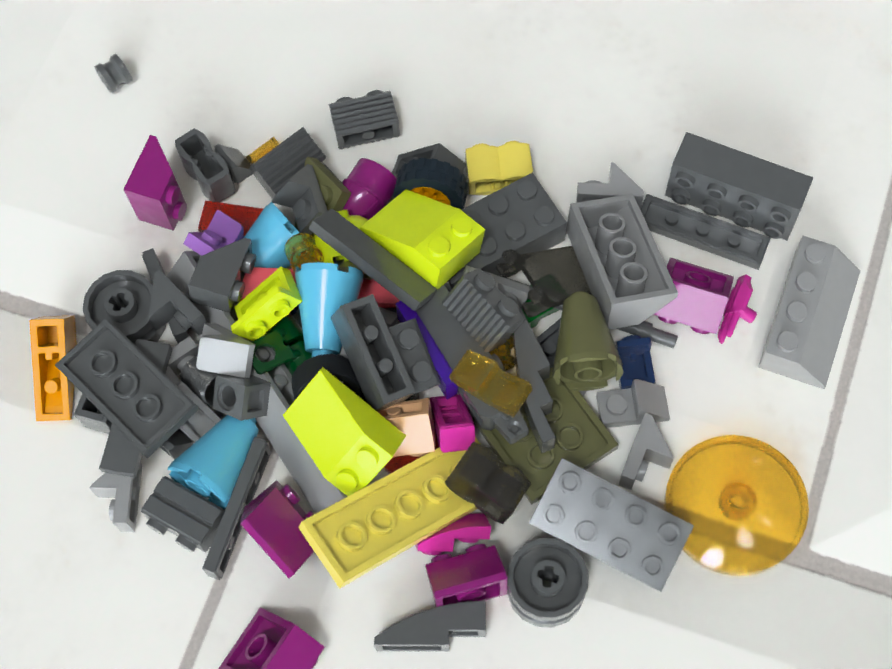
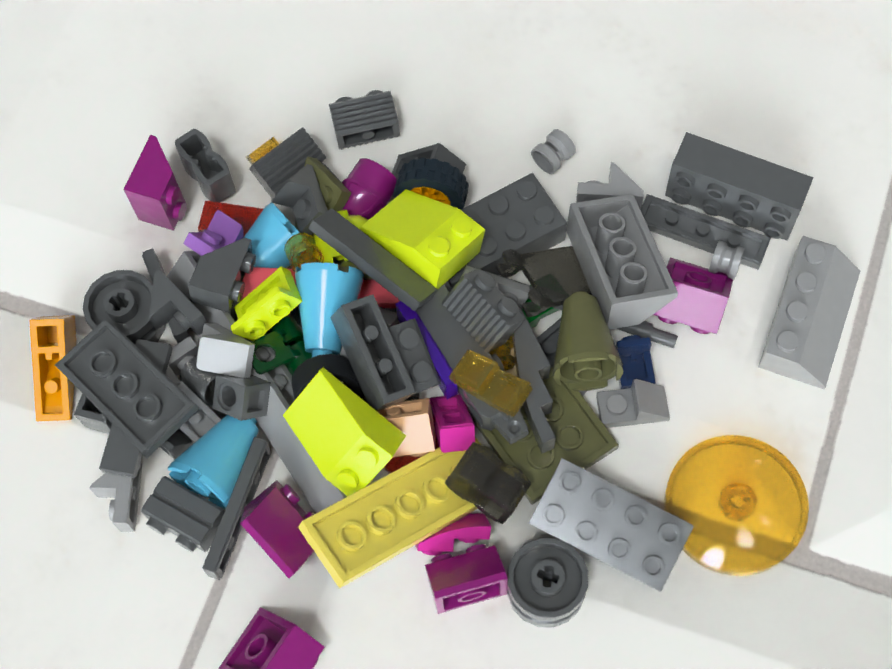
dark grey wheel [94,54,133,93] -> none
dark grey slope [214,144,252,184] -> none
dark grey slope [374,601,486,652] -> none
light yellow brick [465,141,533,195] -> none
light grey slope [618,413,673,490] -> none
dark pink piece [718,274,757,344] -> none
none -> light grey wheel [531,129,576,174]
none -> light grey wheel [709,240,745,280]

